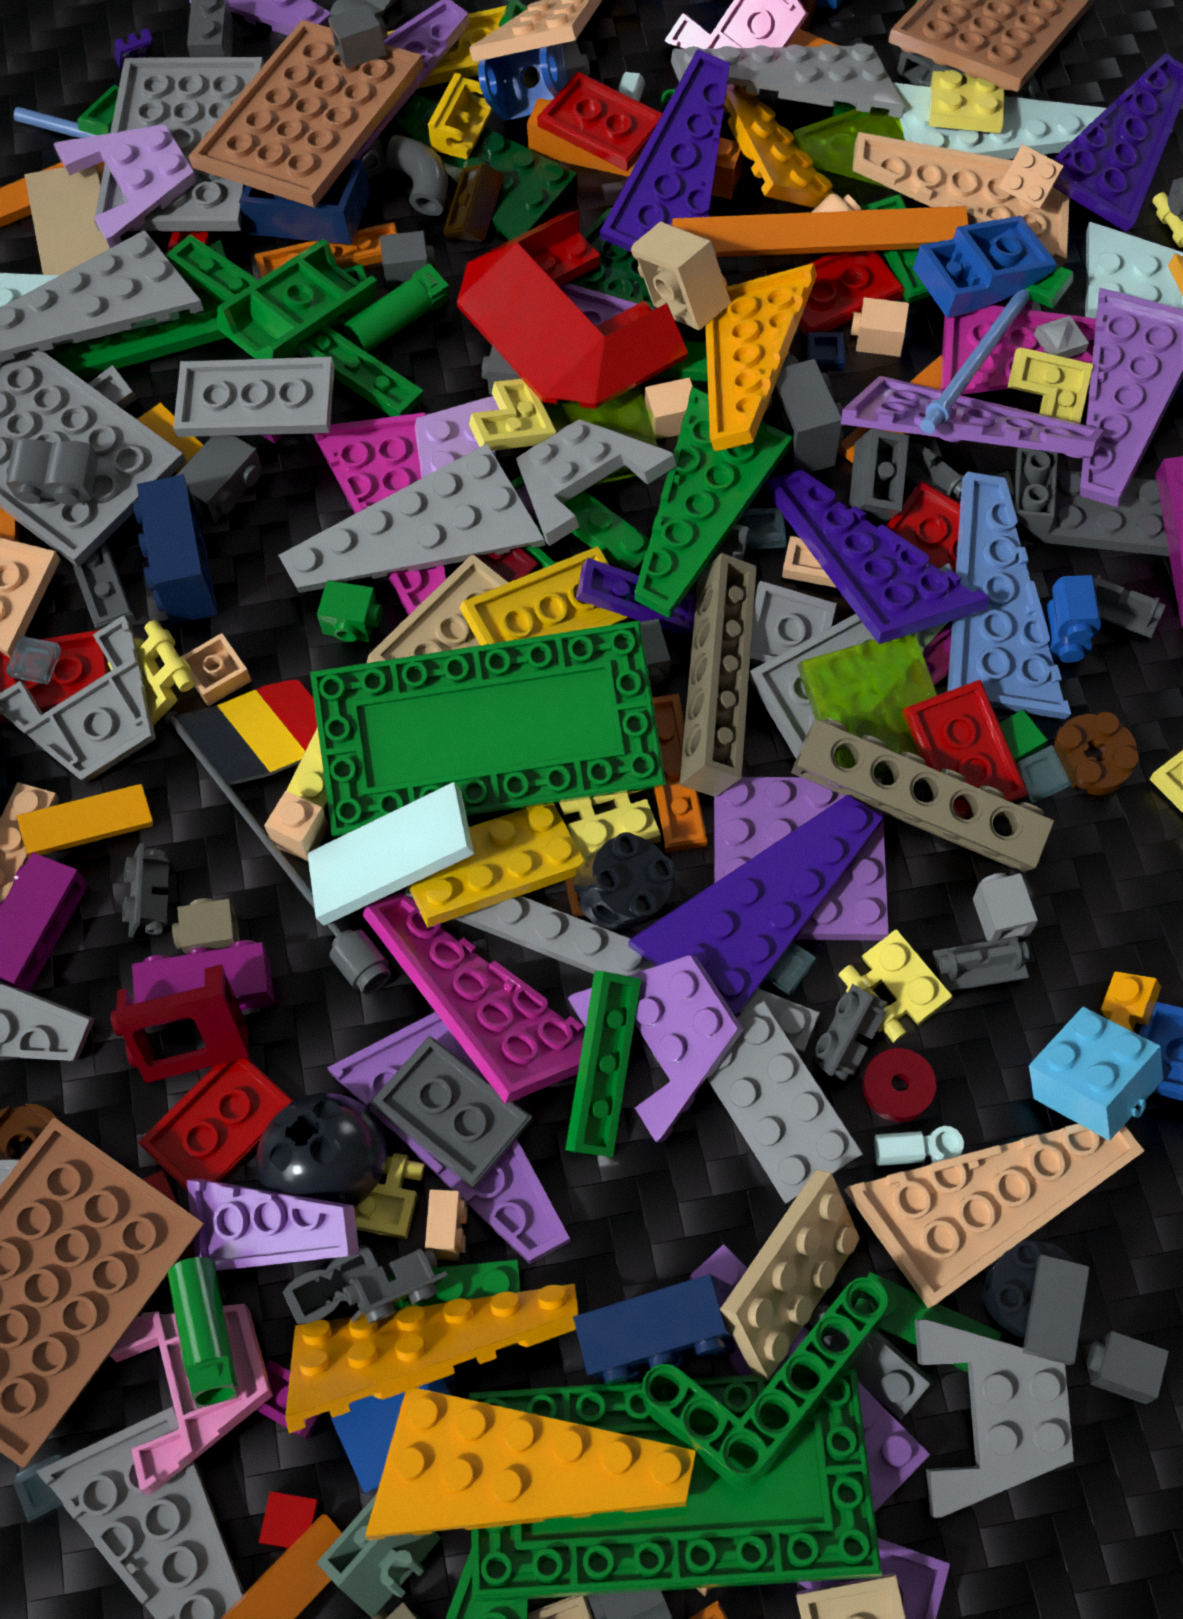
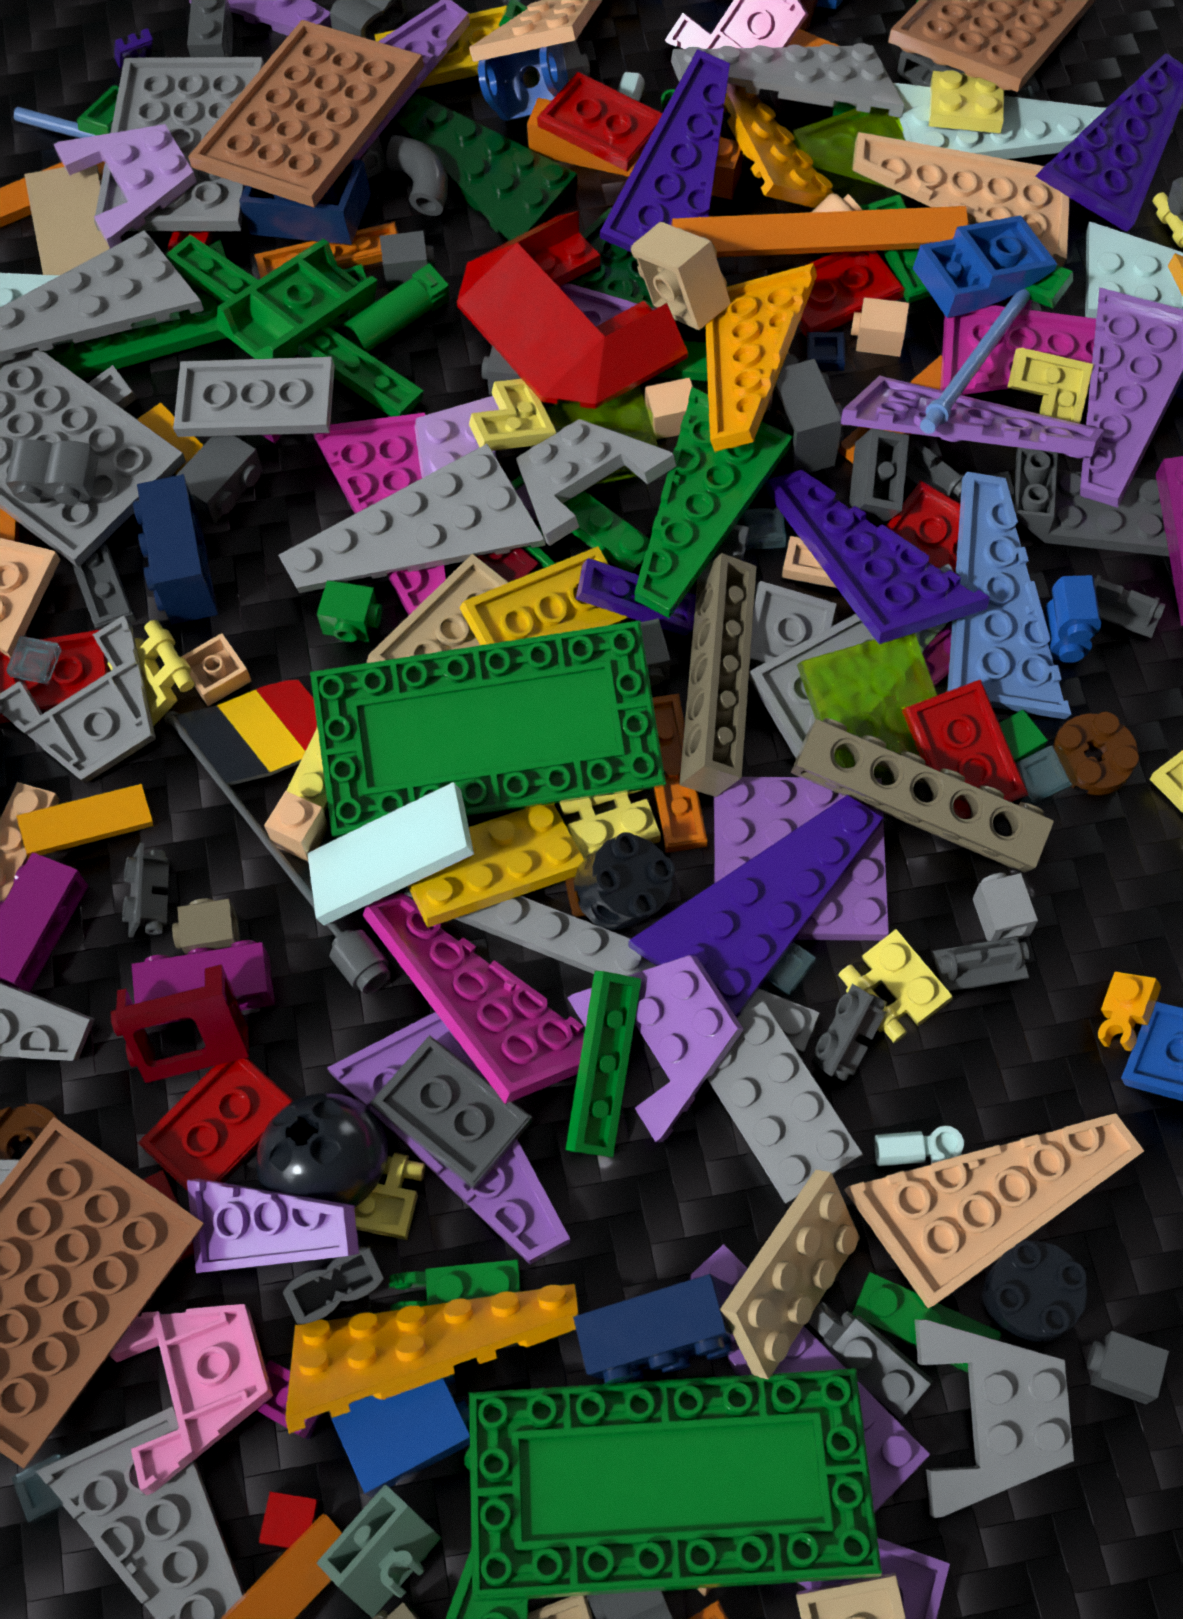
green piece [168,1257,239,1409] -> none
dark grey brick [328,4,388,69] -> none
dark grey hinge [343,1249,448,1324] -> none
light orange wing [365,1388,696,1541] -> none
light nougat piece [425,1190,468,1261] -> none
yellow hinge [428,73,493,160] -> none
dark brown slope [443,163,504,242] -> none
green beam [642,1277,888,1488] -> none
dark red piece [863,1048,936,1122] -> none
light nougat piece [999,144,1064,209] -> none
dark grey tile [1022,1255,1089,1365] -> none
medium azure brick [1029,1007,1163,1141] -> none
light grey tile [1034,315,1089,358] -> none

